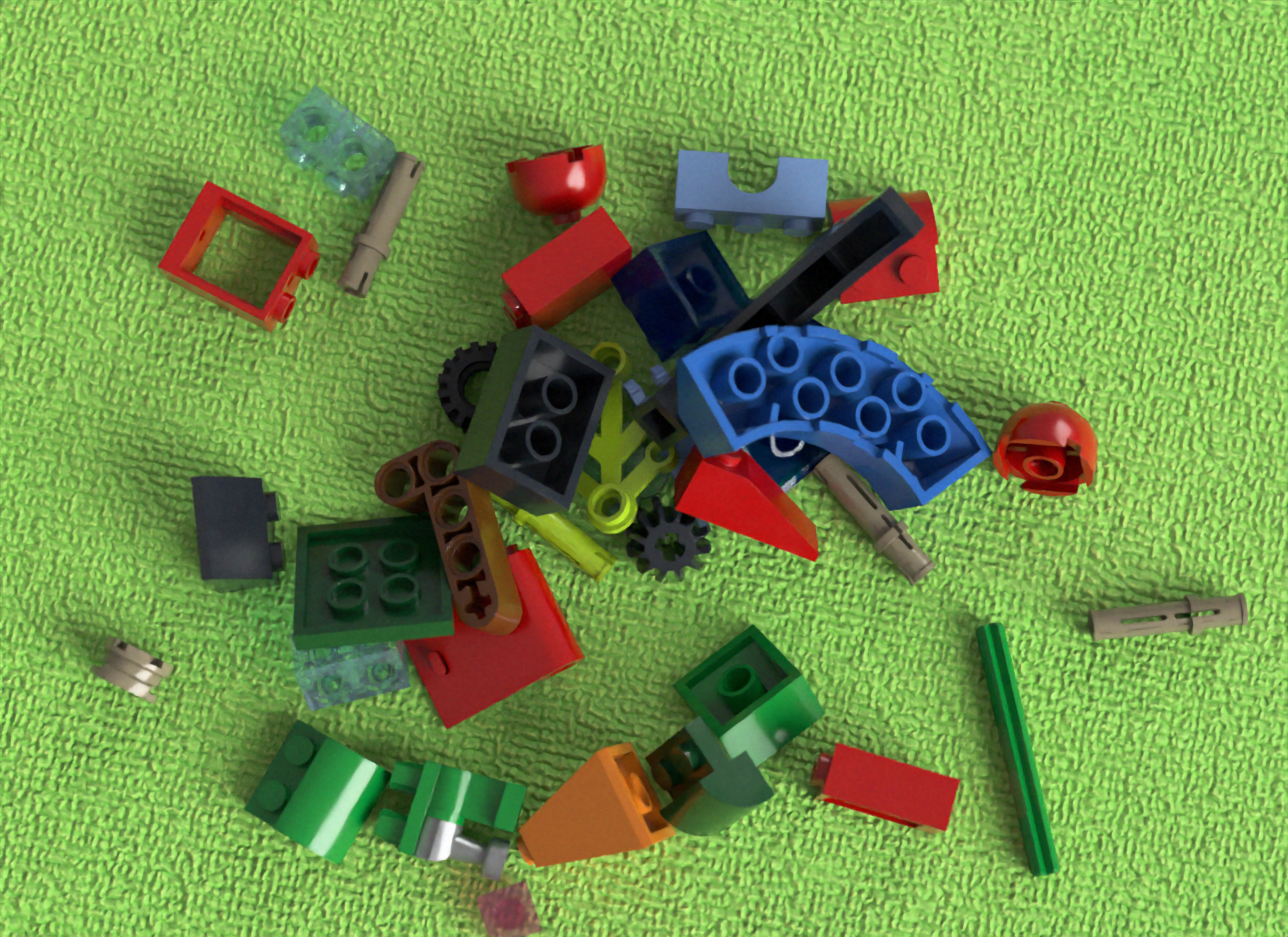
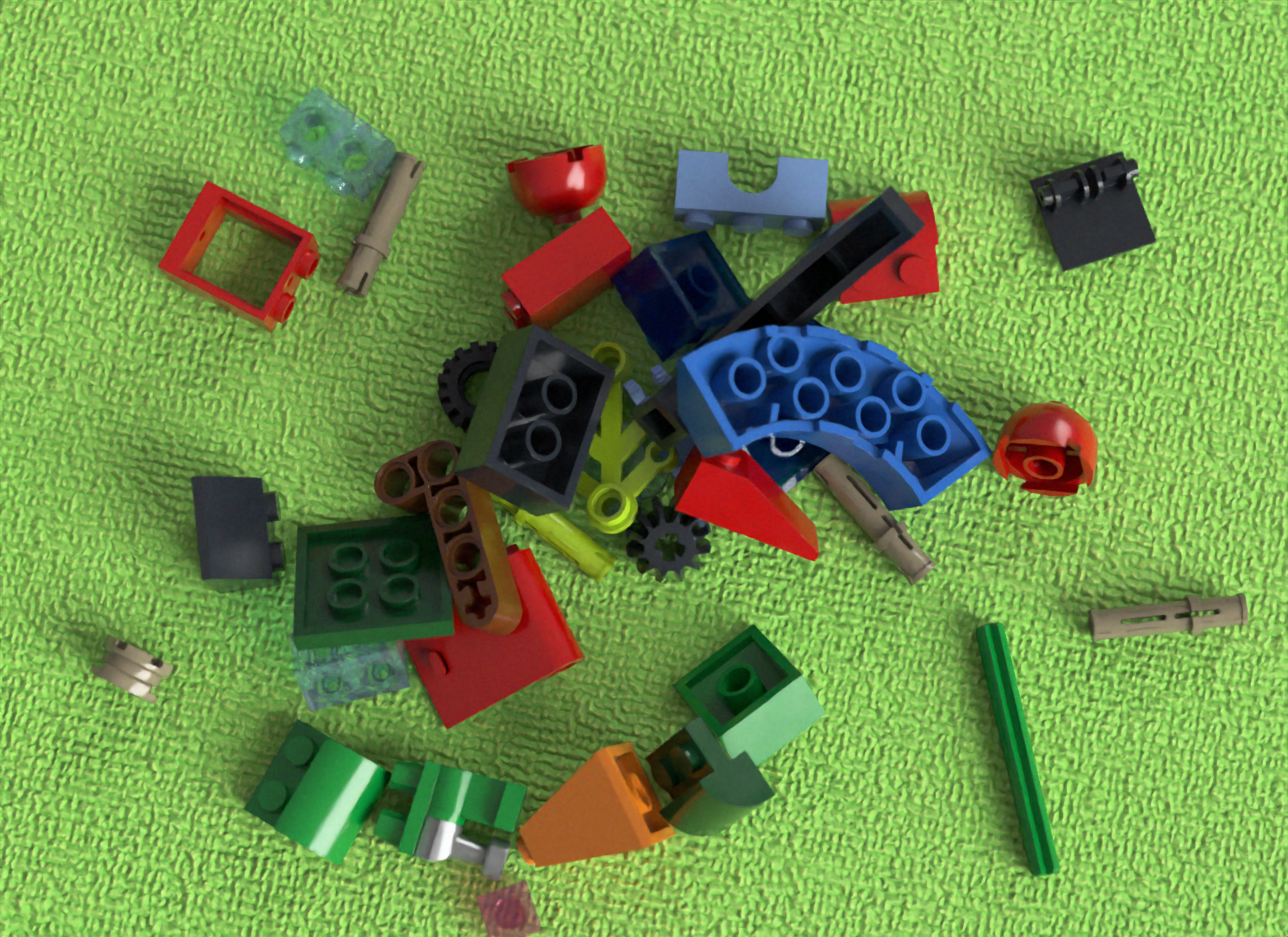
red window [809,743,960,834] -> none
none -> black hinge [1029,151,1157,273]

